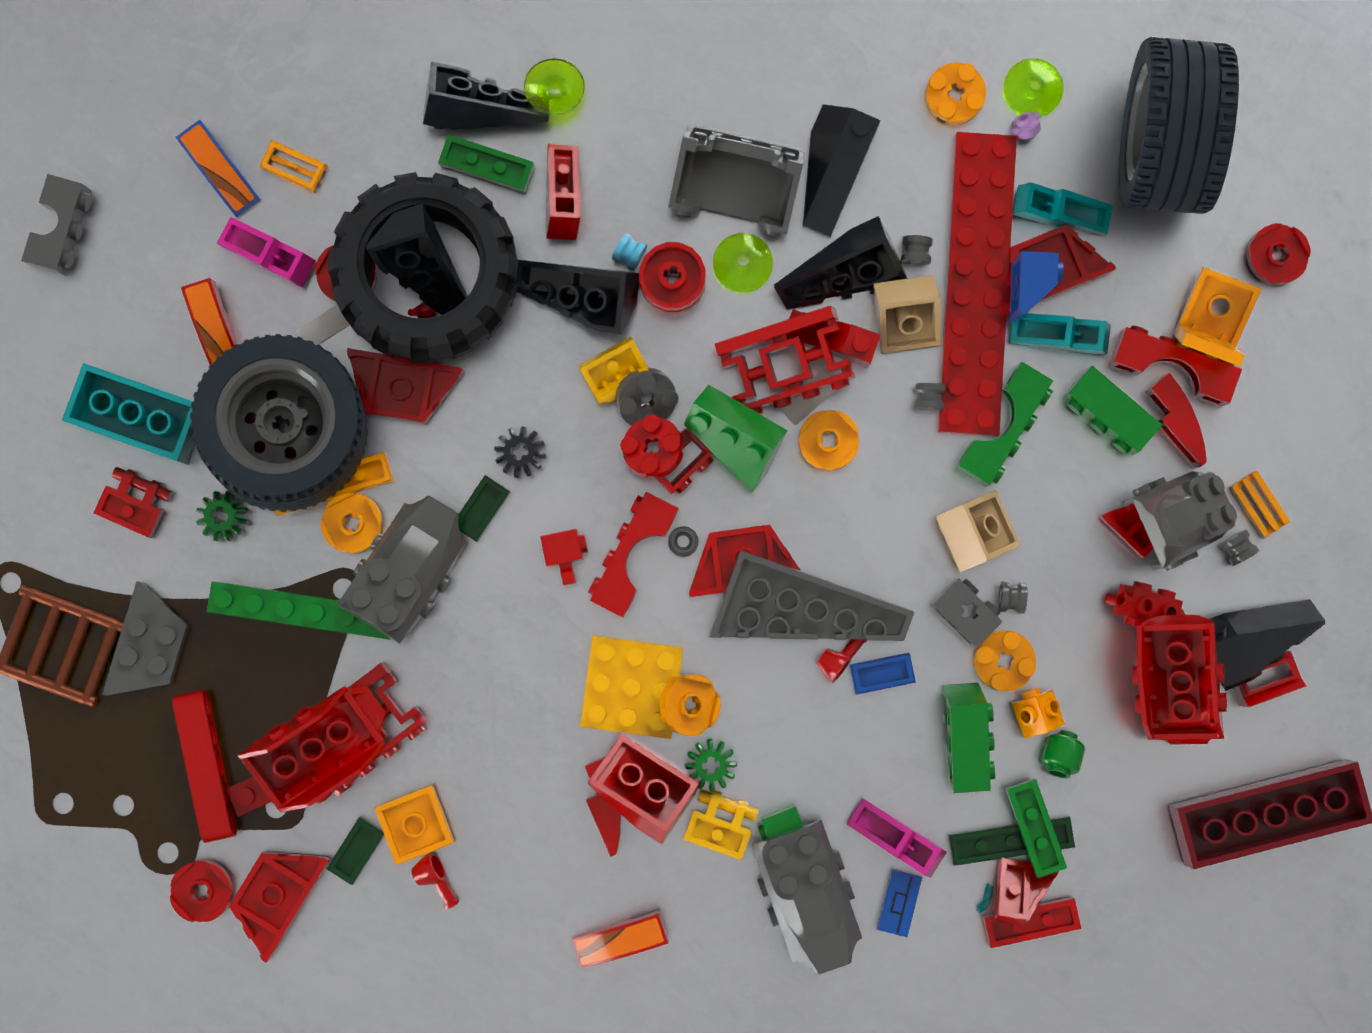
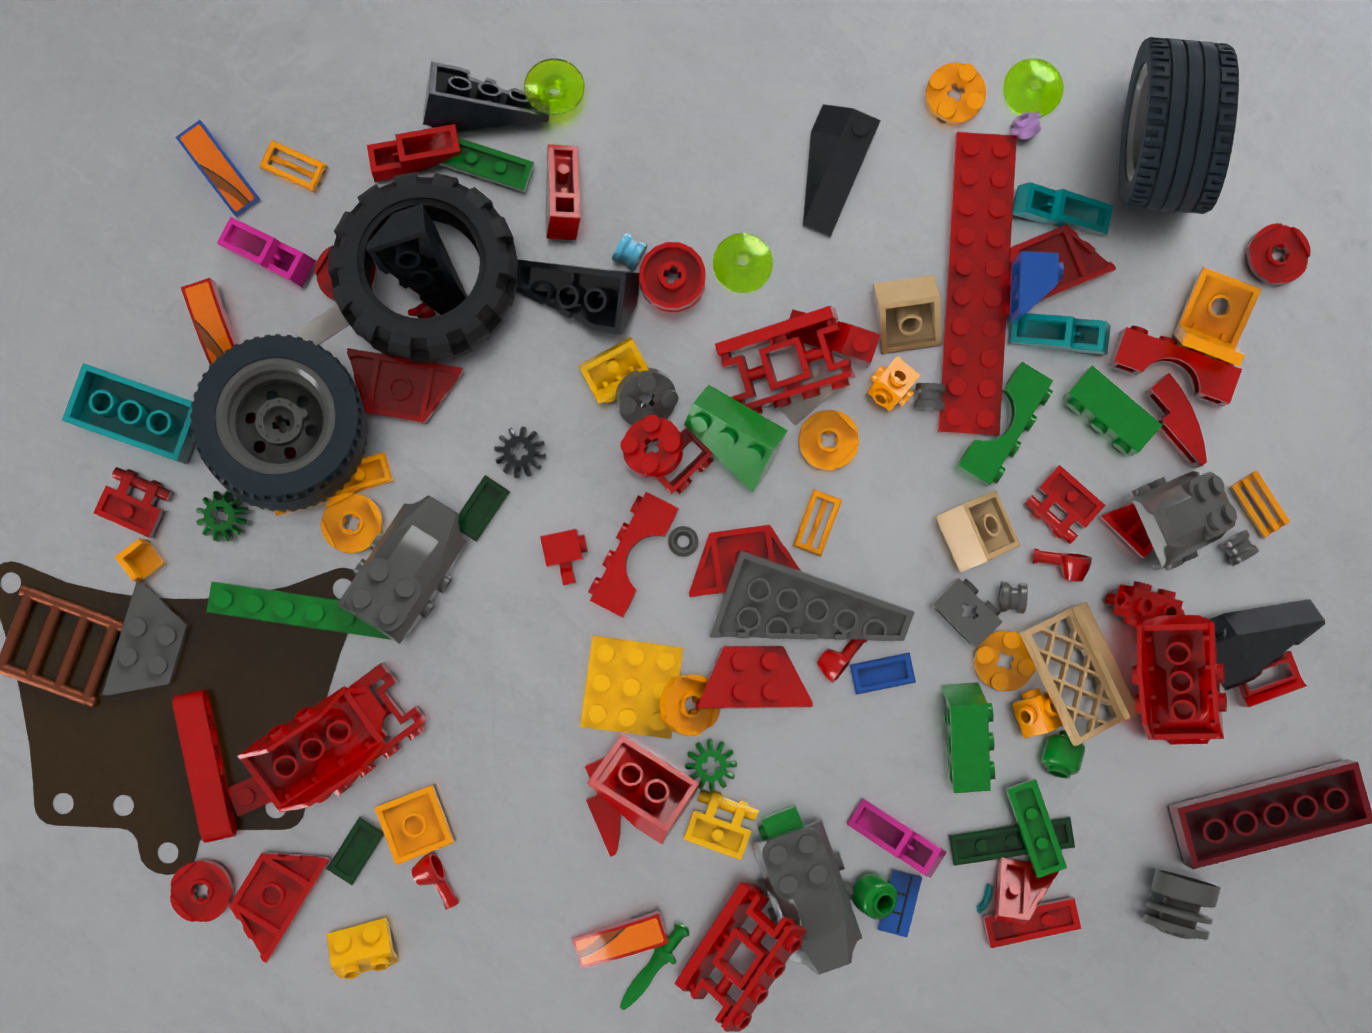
dark grey arch [21,174,92,276] -> none
dark grey windscreen [668,126,805,236] -> none
black wedge [774,216,908,309] -> none
dark grey wheel [901,235,933,265] -> none
none -> light orange panel [115,538,167,582]
none -> yellow bracket [326,918,398,979]
none -> red slope [367,124,461,182]
none -> green sword [620,923,689,1010]
none -> red fence [674,882,807,1032]
none -> red wing [696,646,813,709]
none -> light orange tile [792,489,842,557]
none -> green head [852,874,898,919]
none -> light orange brick [867,356,921,412]
none -> tan fence [1020,601,1140,746]
none -> red plate [1024,465,1106,544]
none -> red bar [1033,548,1092,582]
none -> dark grey wheel [1143,869,1221,940]

